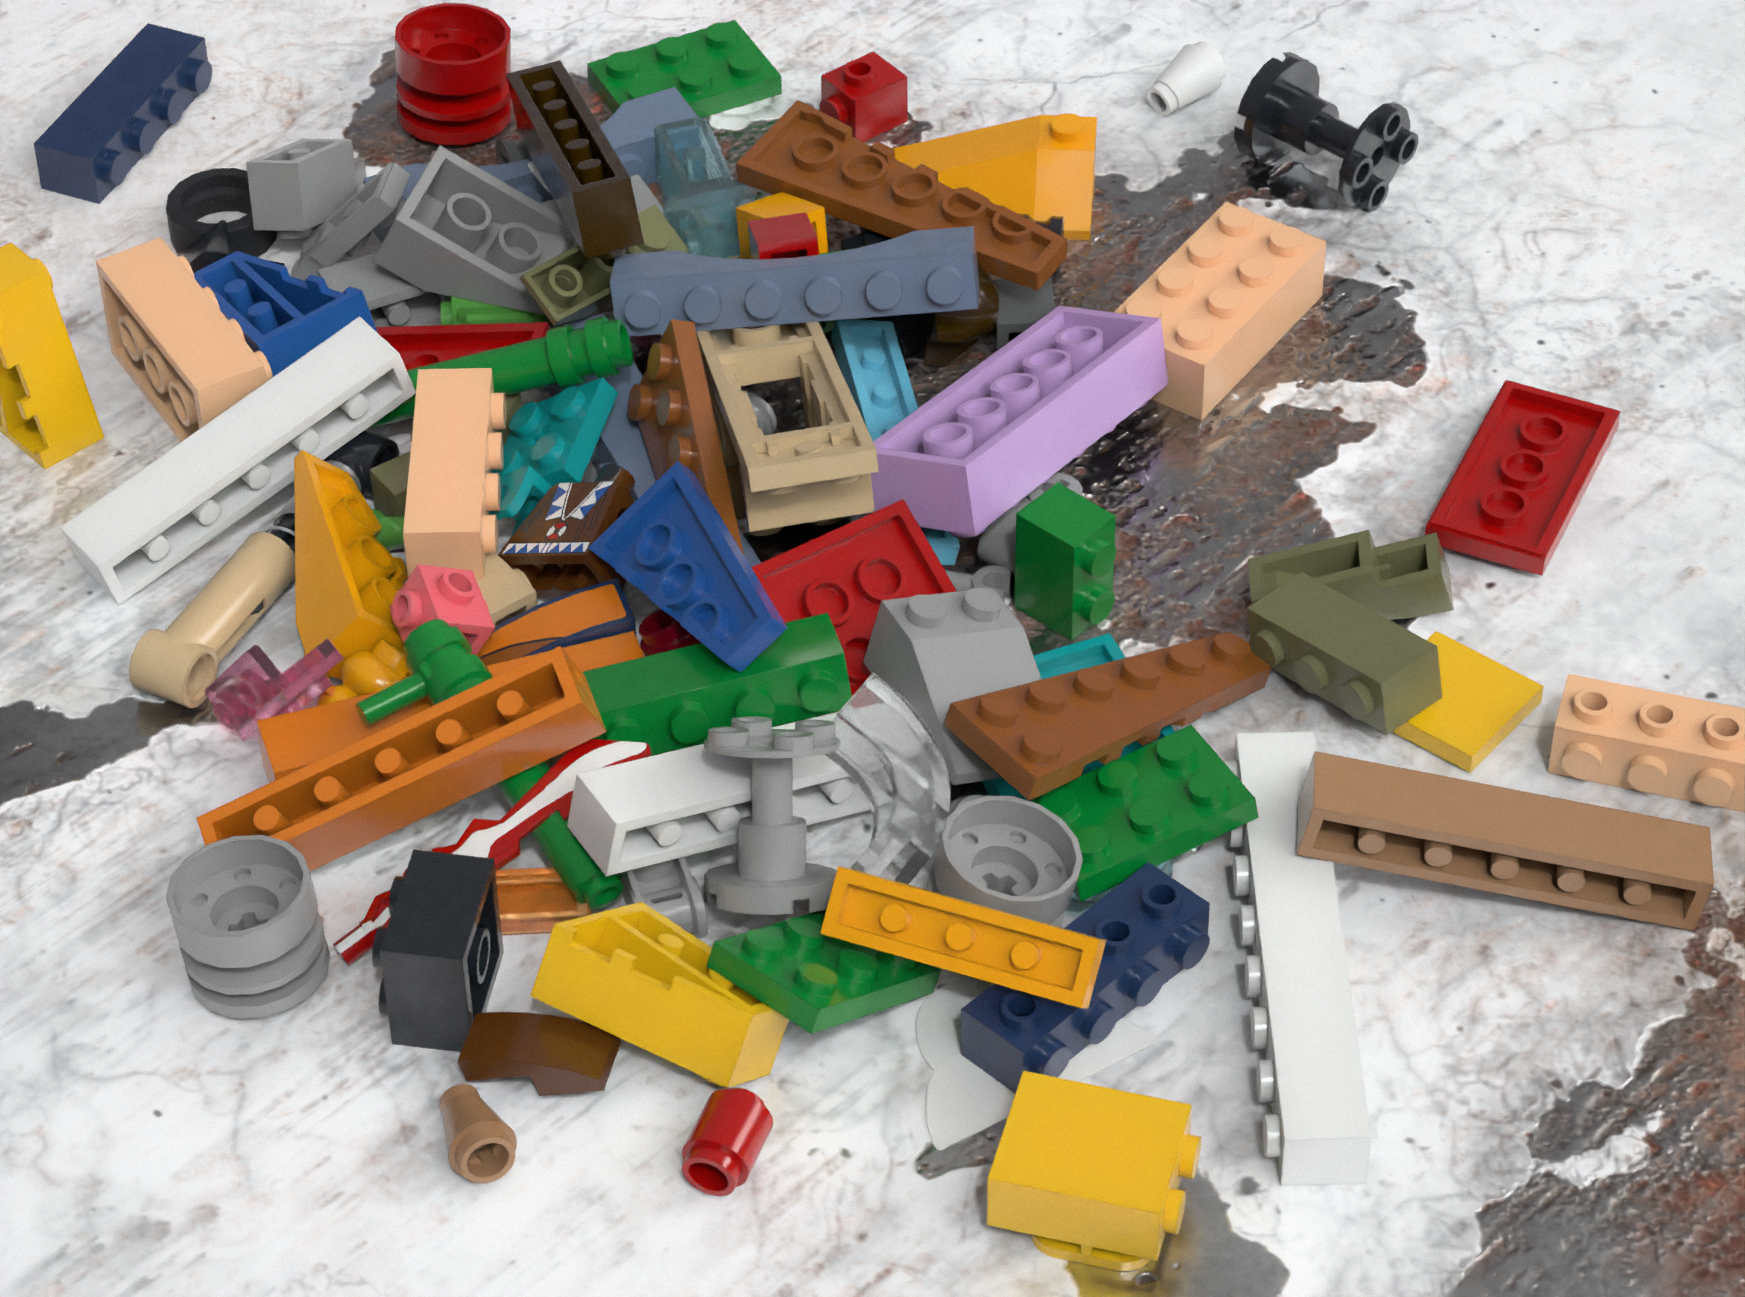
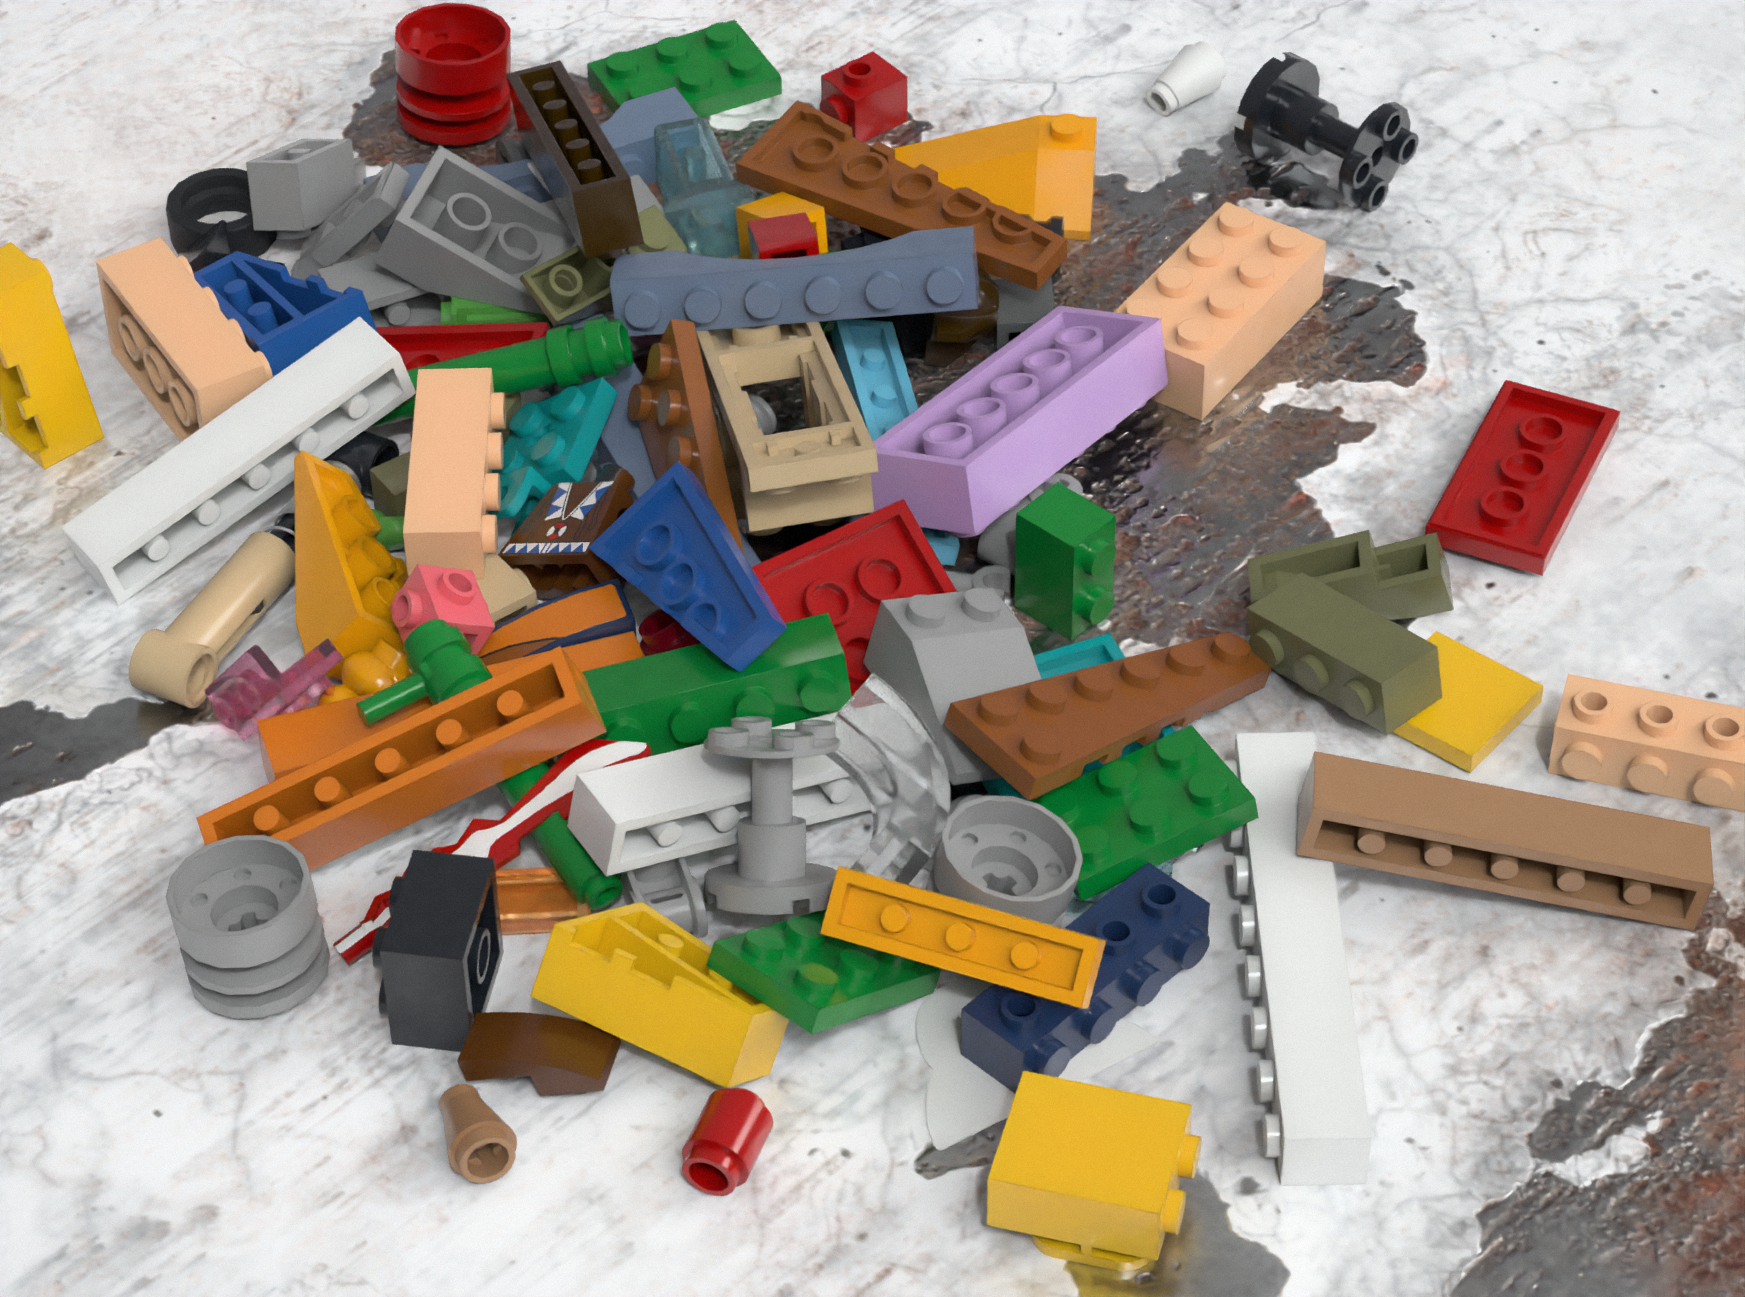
dark blue brick [34,23,212,204] -> none

